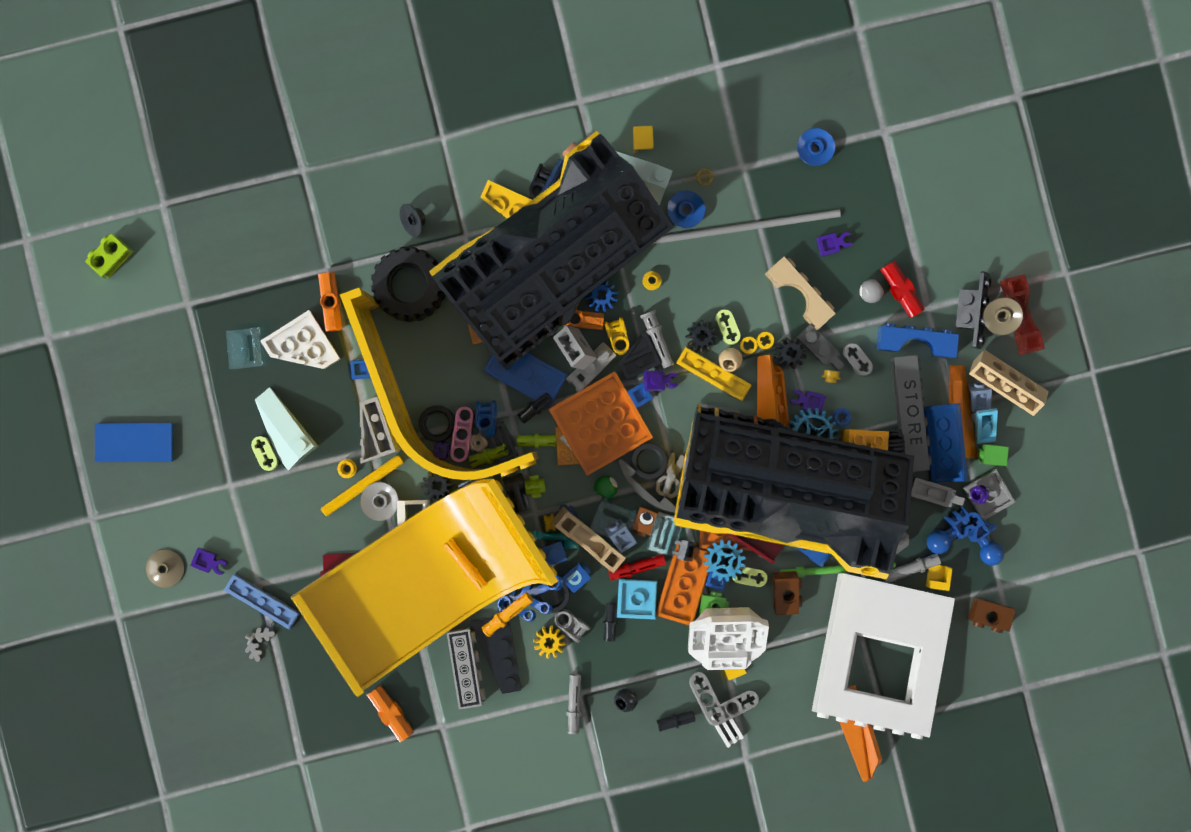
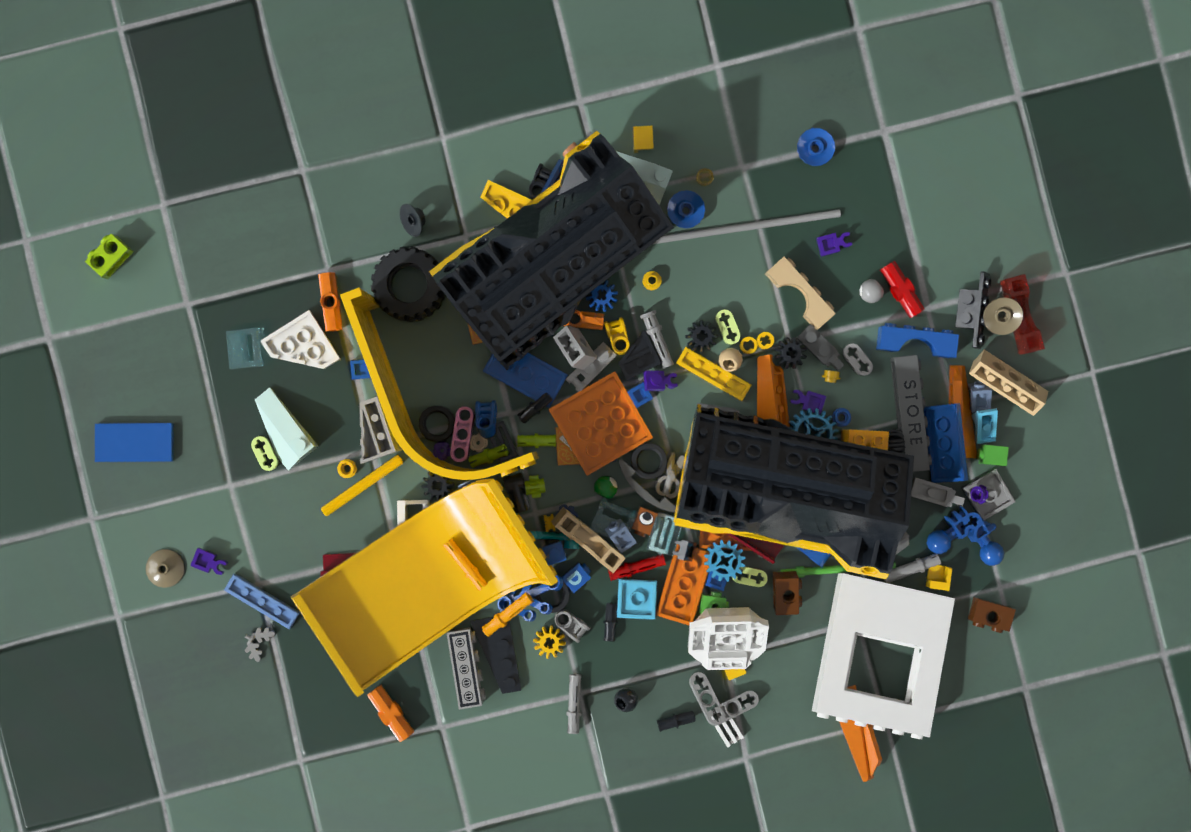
light grey dish [361,482,399,521] -> none

